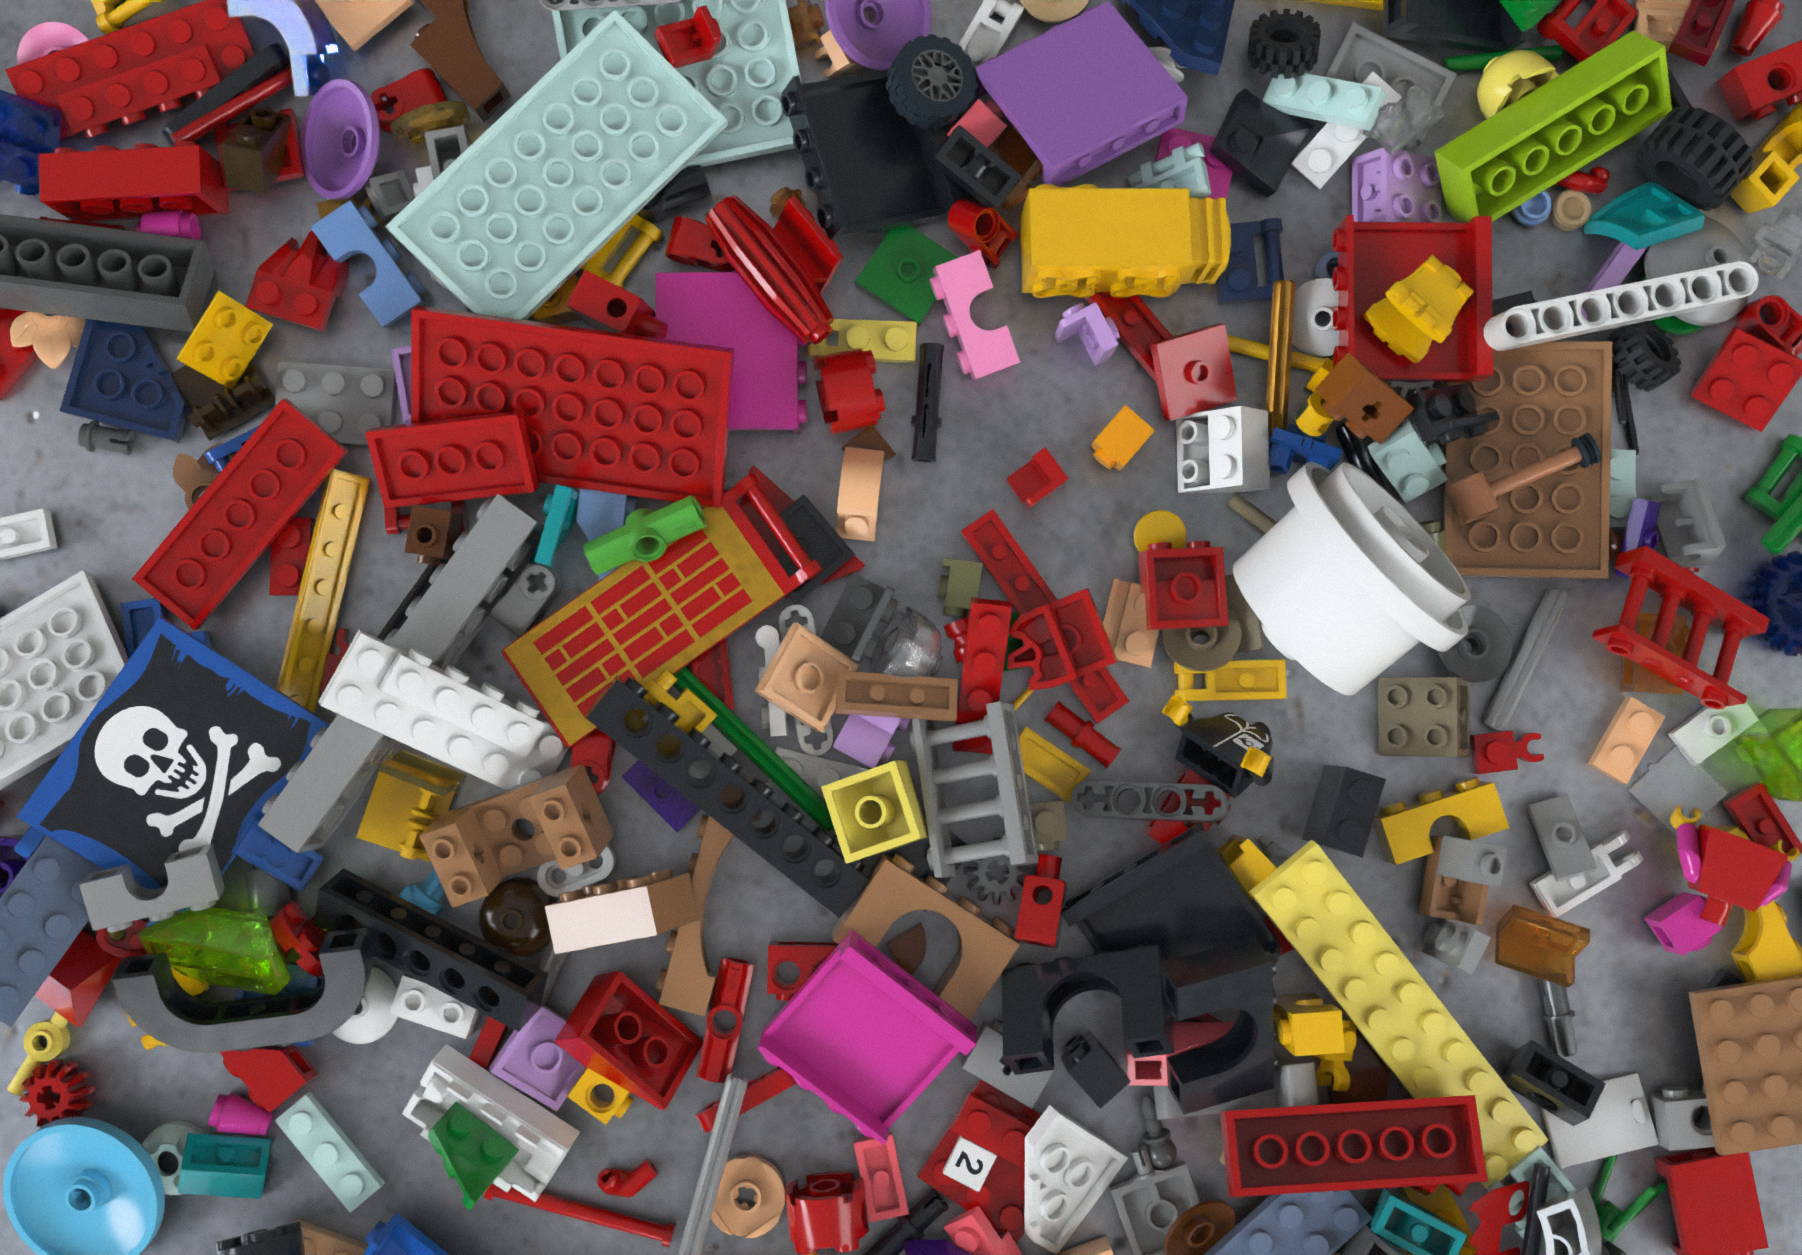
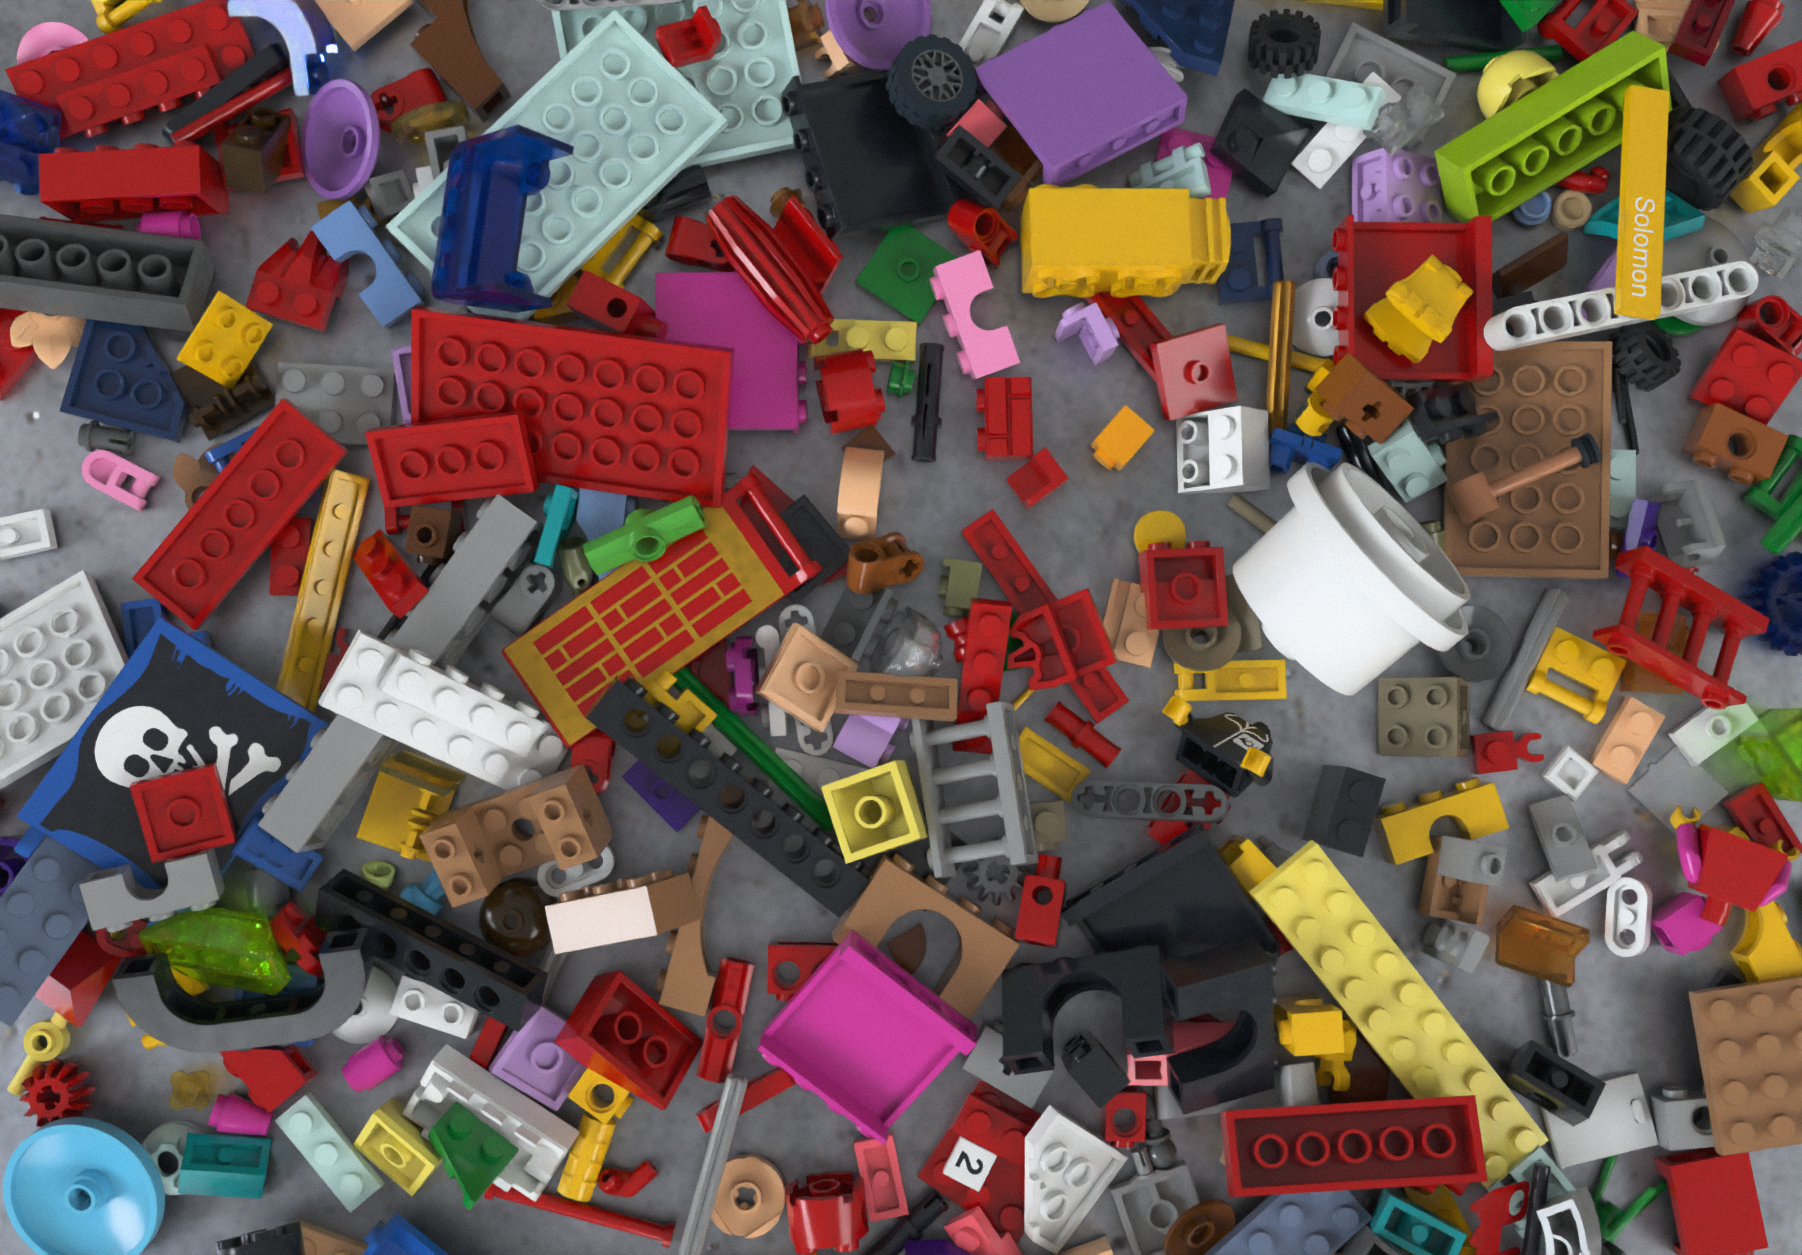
none -> bright pink plate [81,450,161,511]
none -> red plate [130,762,238,863]
none -> clear yellow plate [169,1070,210,1111]
none -> dark pink brick [342,1035,406,1093]
none -> red plate [352,528,429,619]
none -> light yellow slope [352,1097,443,1197]
none -> yellowish green hinge [361,860,395,891]
none -> clear blue windscreen [431,125,574,313]
none -> olive piece [557,537,593,598]
none -> yellow axle [557,1111,617,1202]
none -> magenta plate [726,636,759,716]
none -> dark orange piece [846,532,924,594]
none -> green plate [886,360,915,398]
none -> red brick [976,377,1033,461]
none -> red brick [1101,1085,1147,1148]
none -> reddish brown slope [1492,232,1568,299]
none -> yellow plate [1525,627,1627,724]
none -> white tile [1540,746,1599,801]
none -> white plate [1605,877,1653,957]
none -> yellow tile [1614,85,1669,320]
none -> dark orange brick [1681,402,1789,485]

